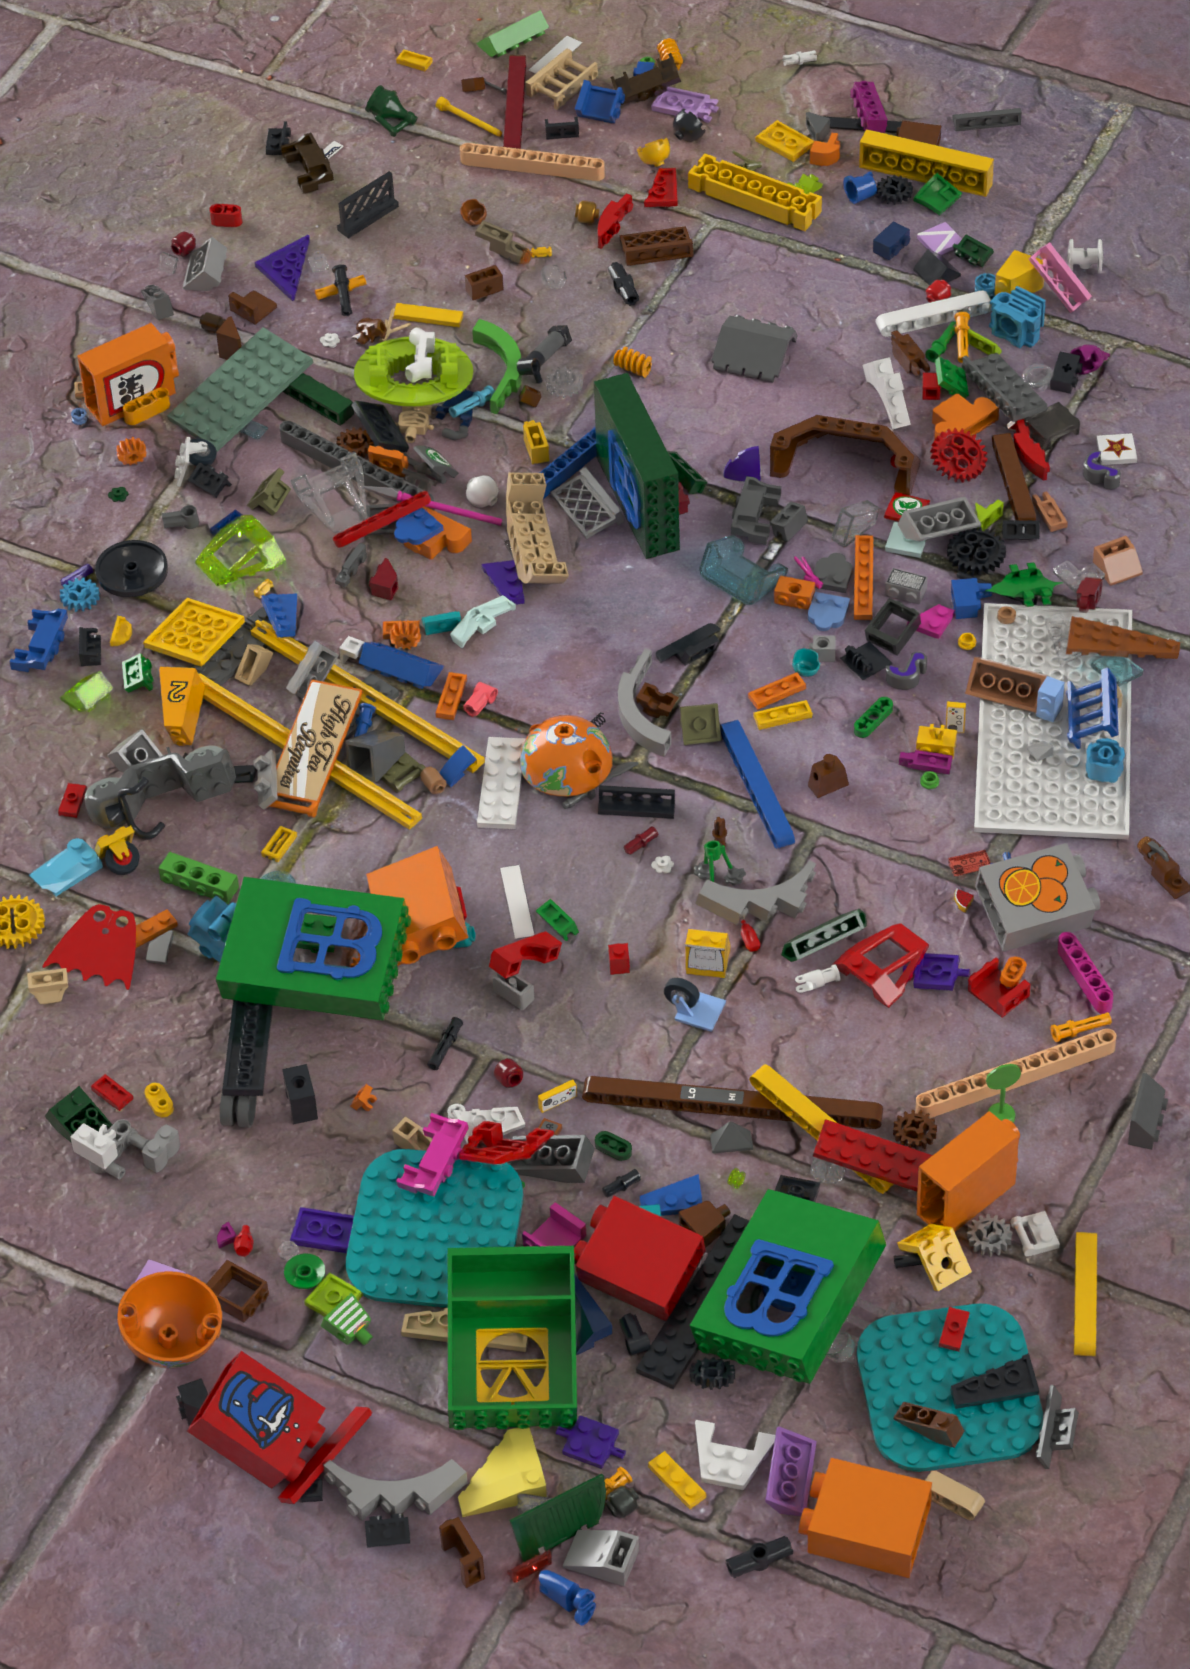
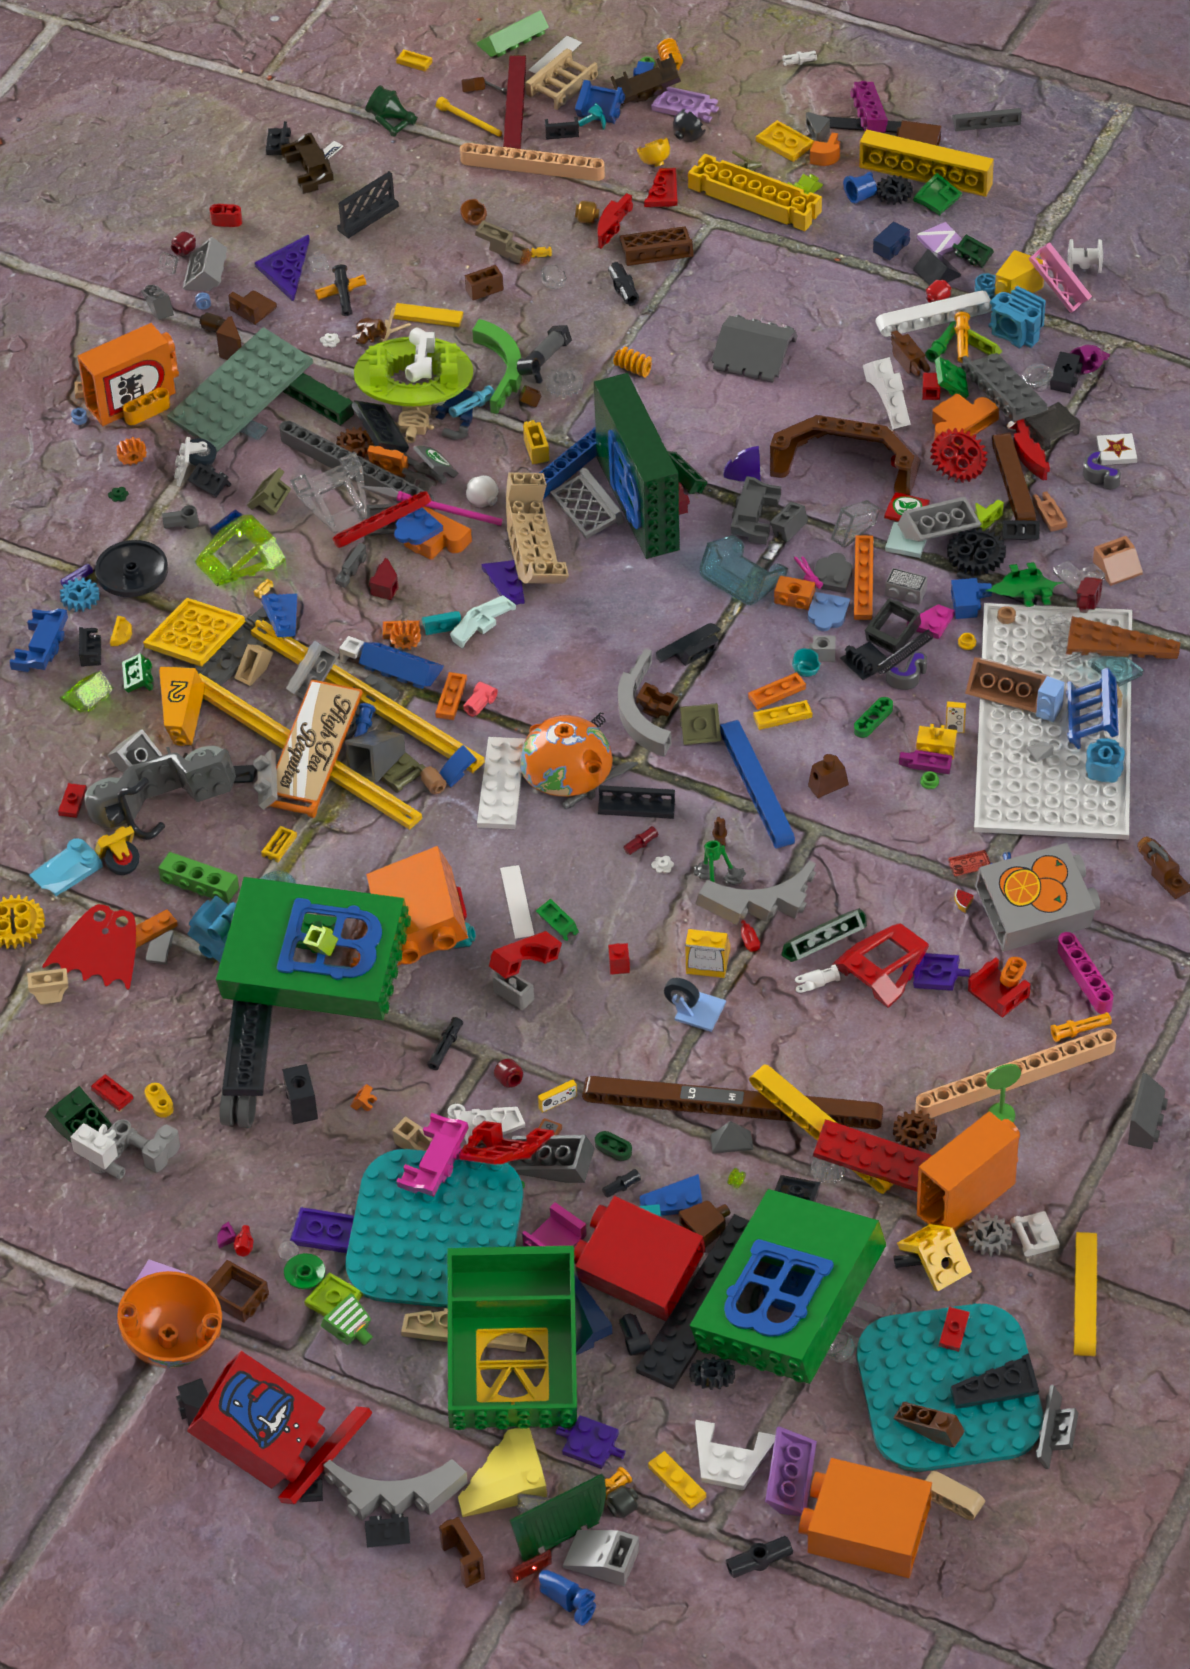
none -> medium blue bush [195,292,211,310]
none -> lime brick [303,925,338,957]
none -> teal plant [578,103,606,130]
none -> black piece [877,629,933,675]

